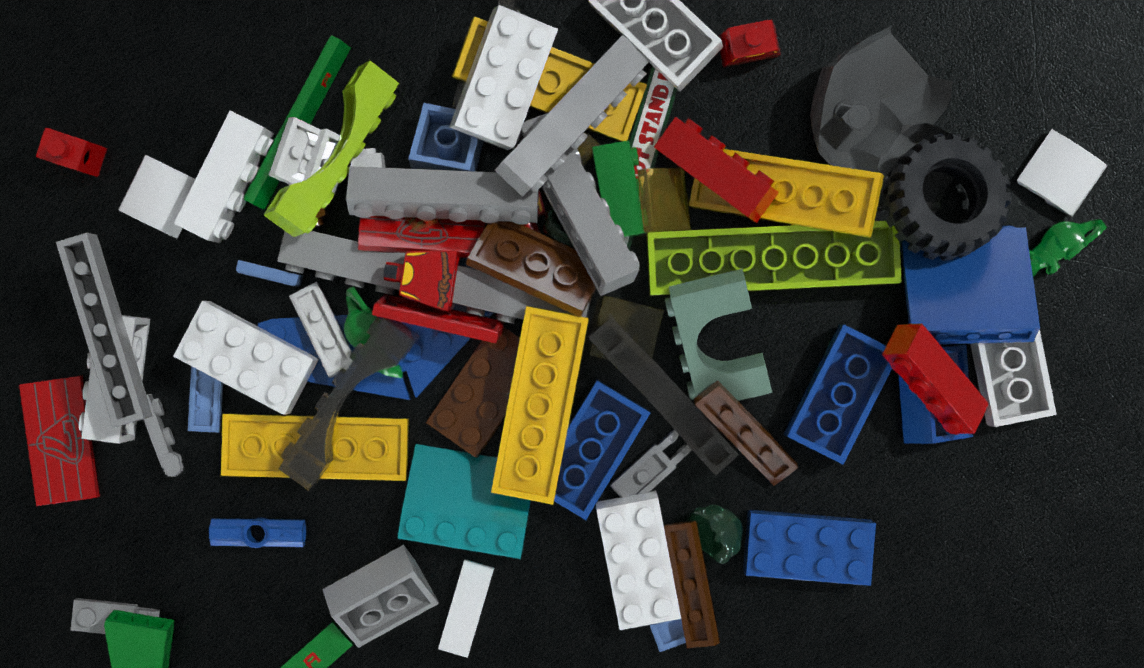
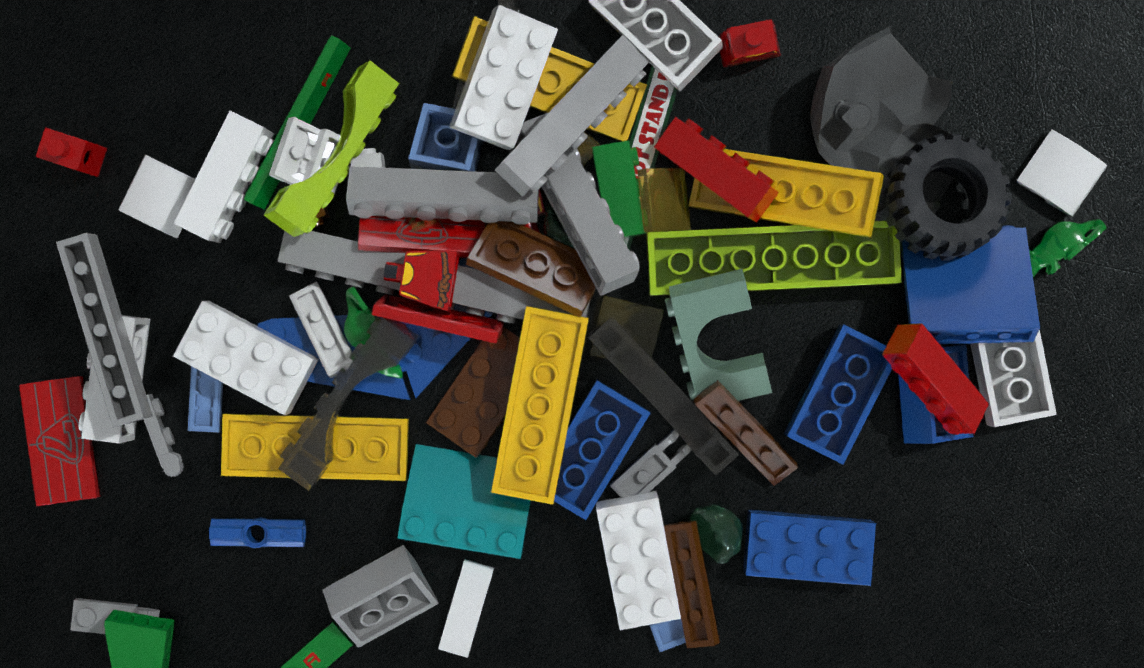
medium blue tile [236,260,303,287] -> none

